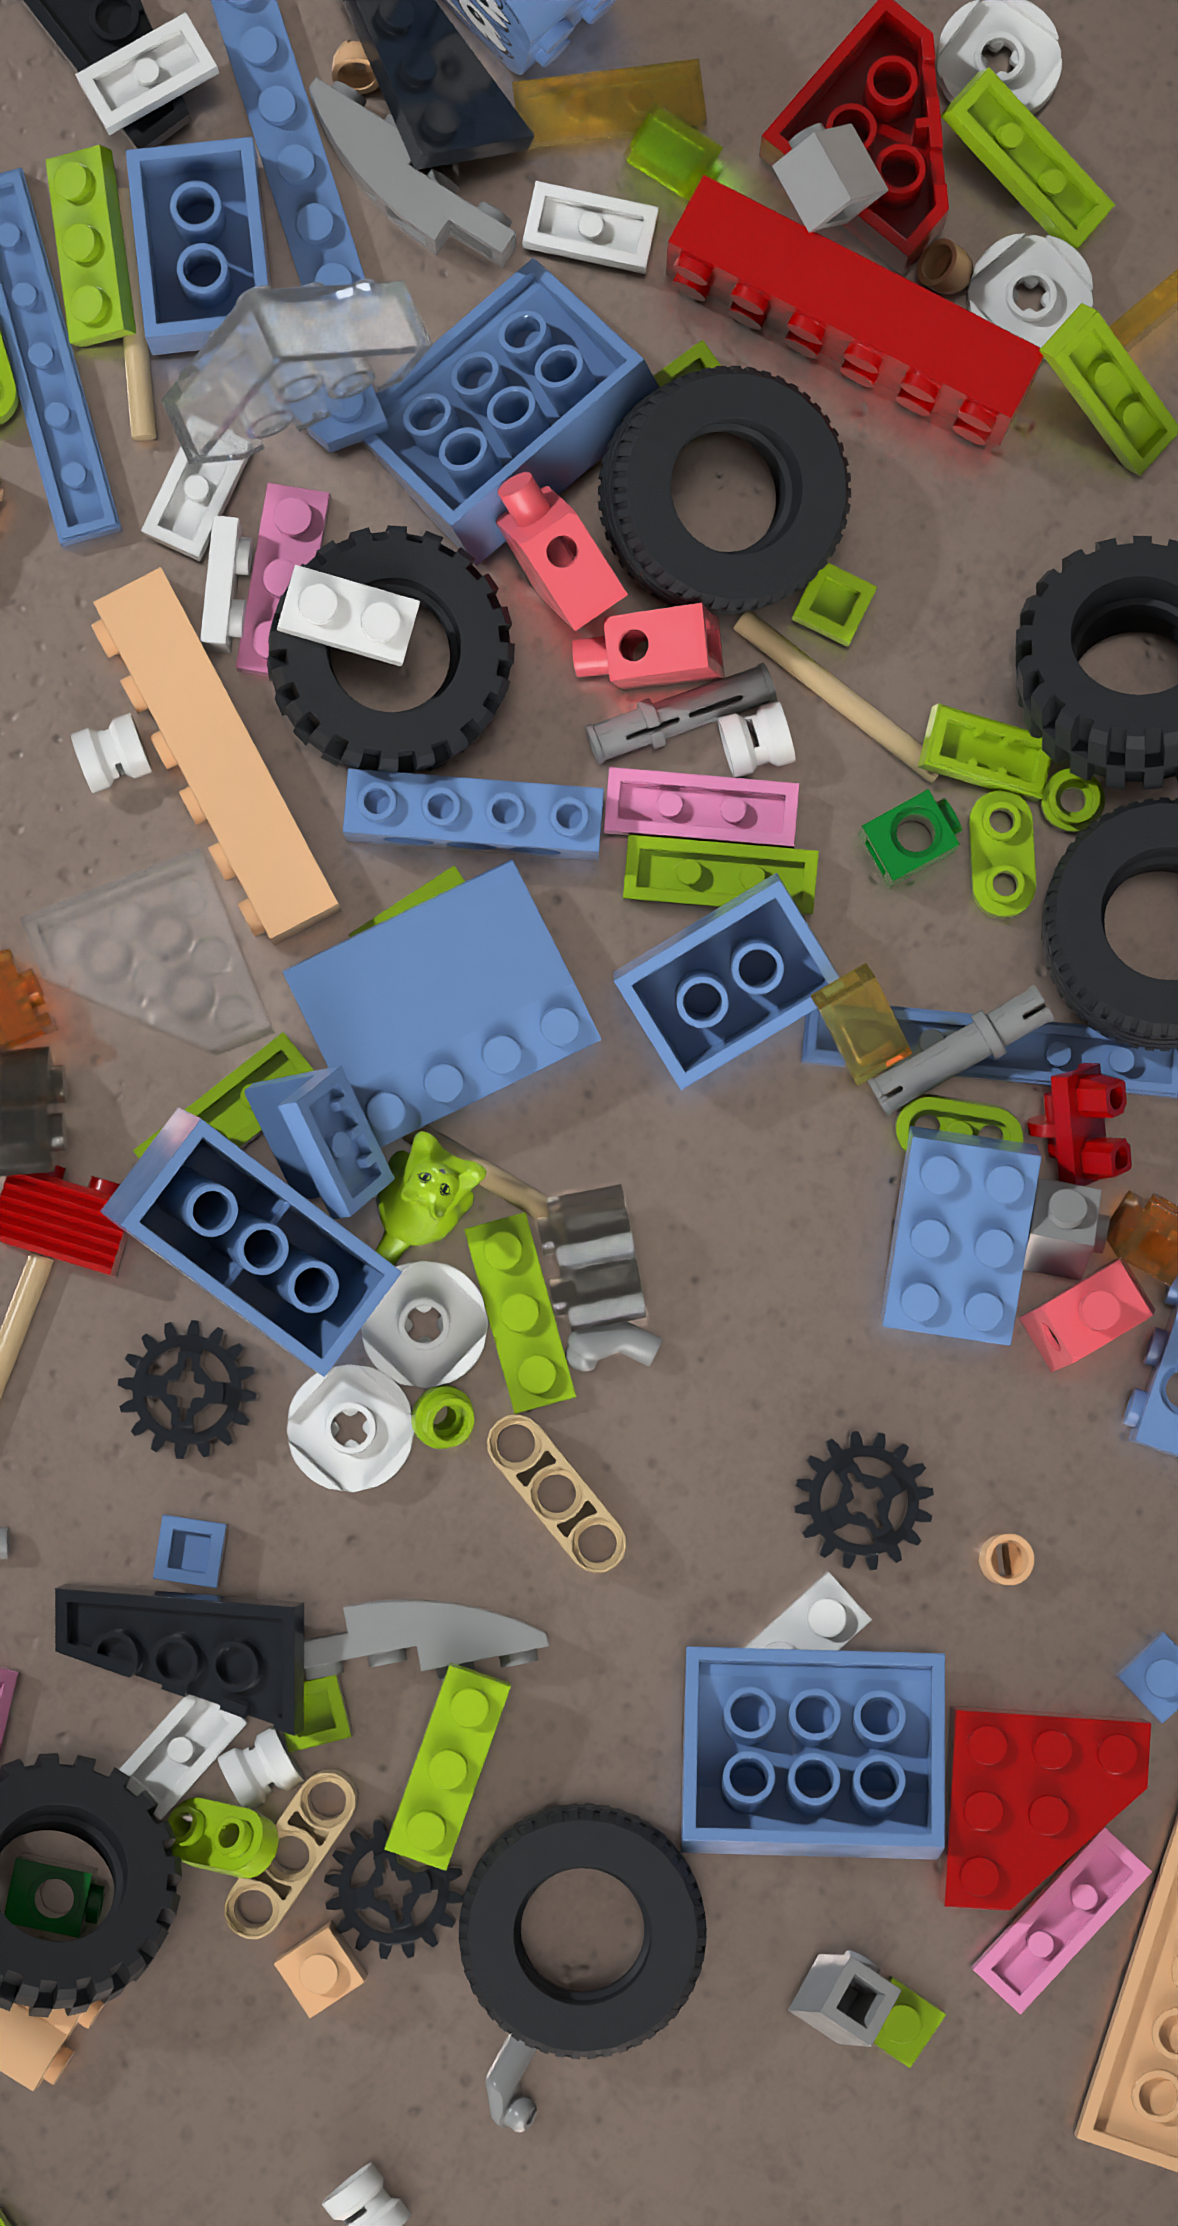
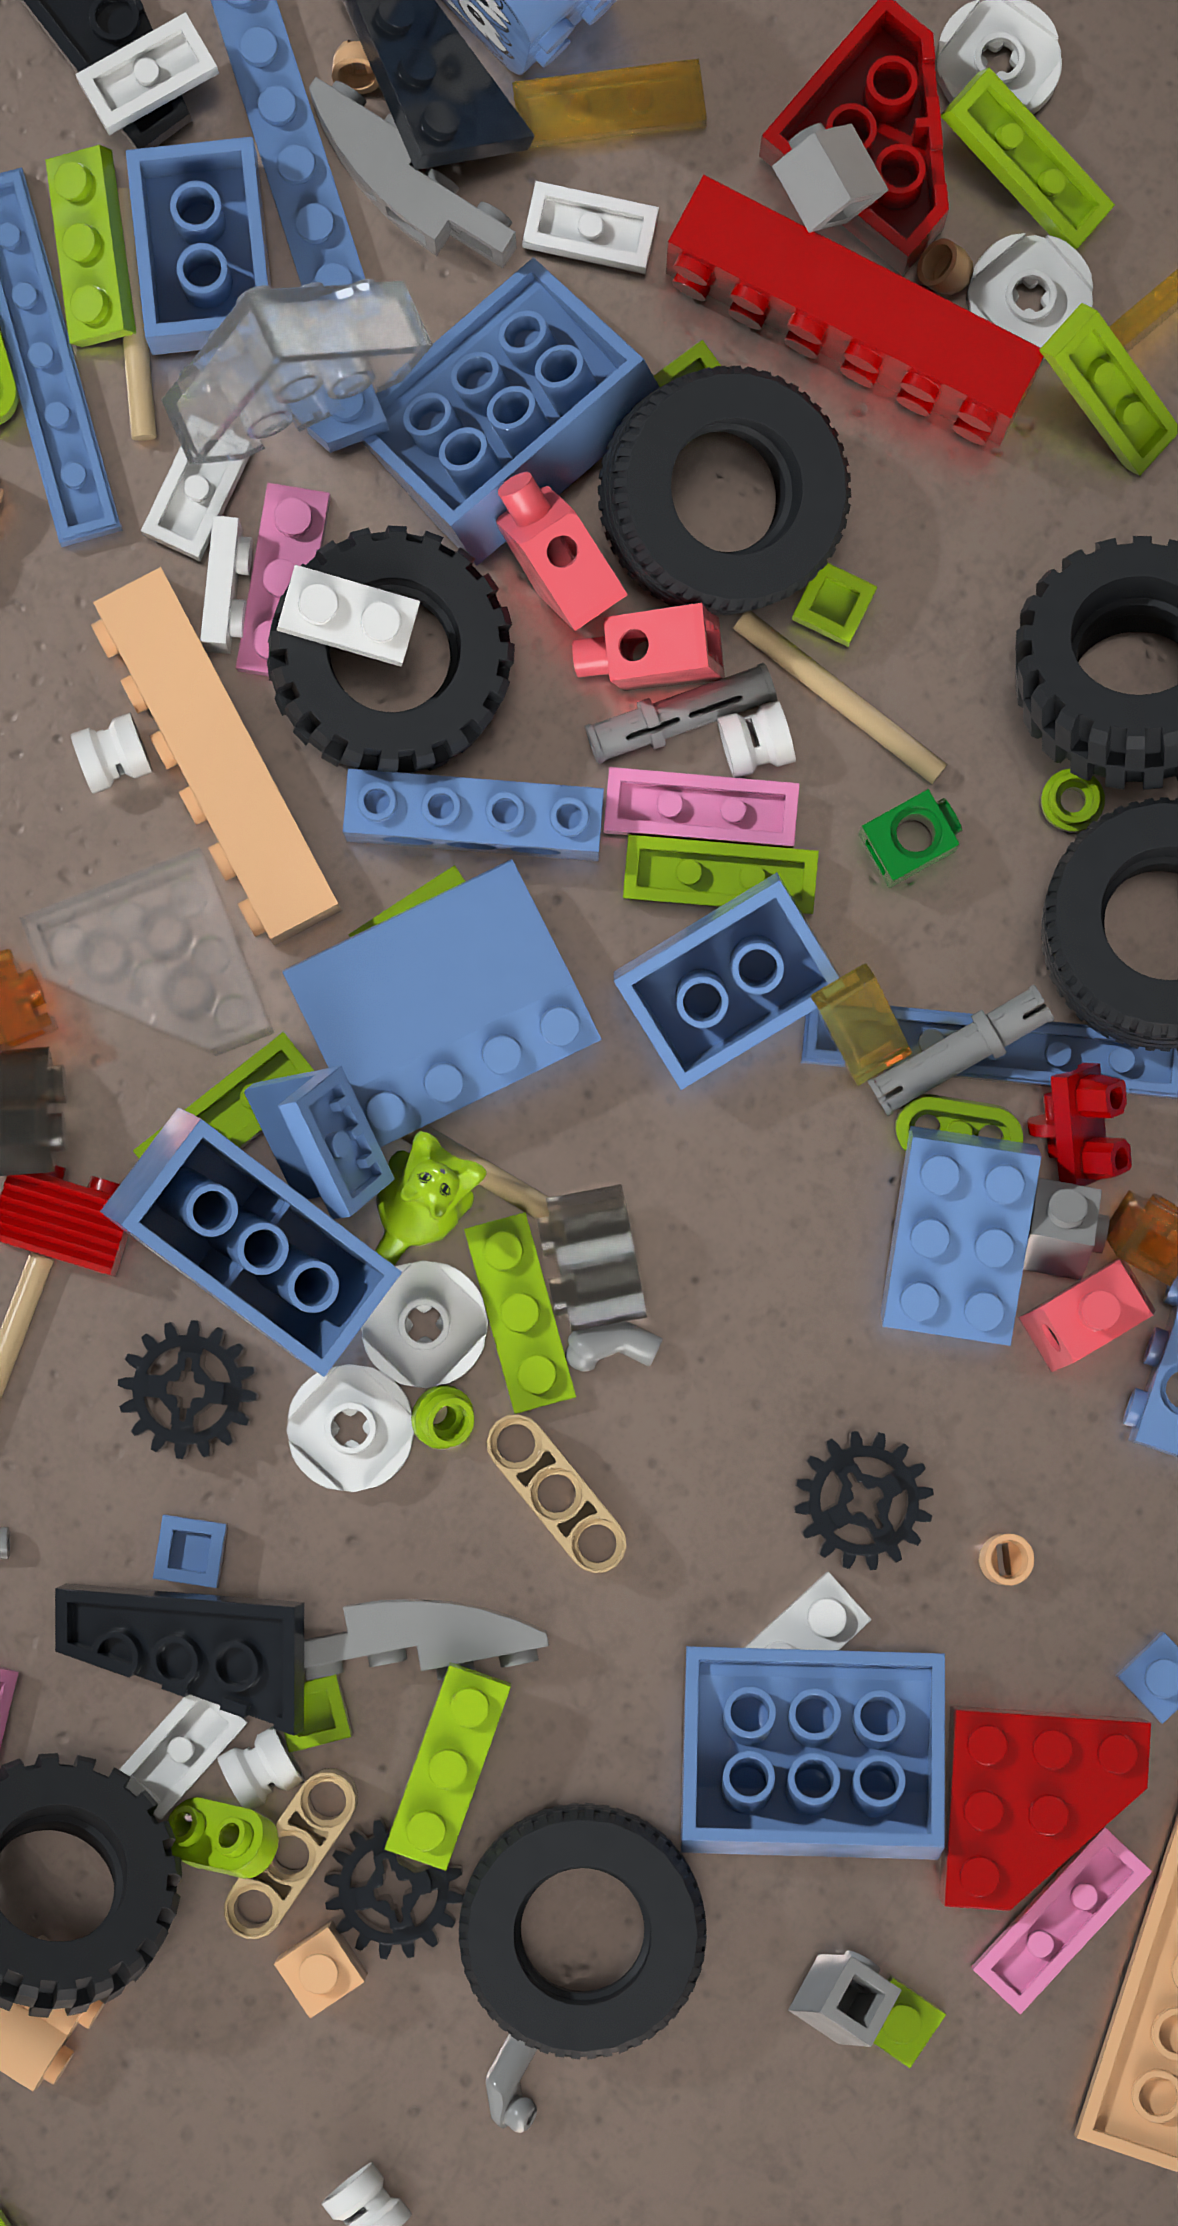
green brick [4,1852,106,1938] -> none
clear neon green brick [622,102,725,201] -> none
lime plate [918,703,1051,802] -> none
lime plate [967,790,1036,919] -> none

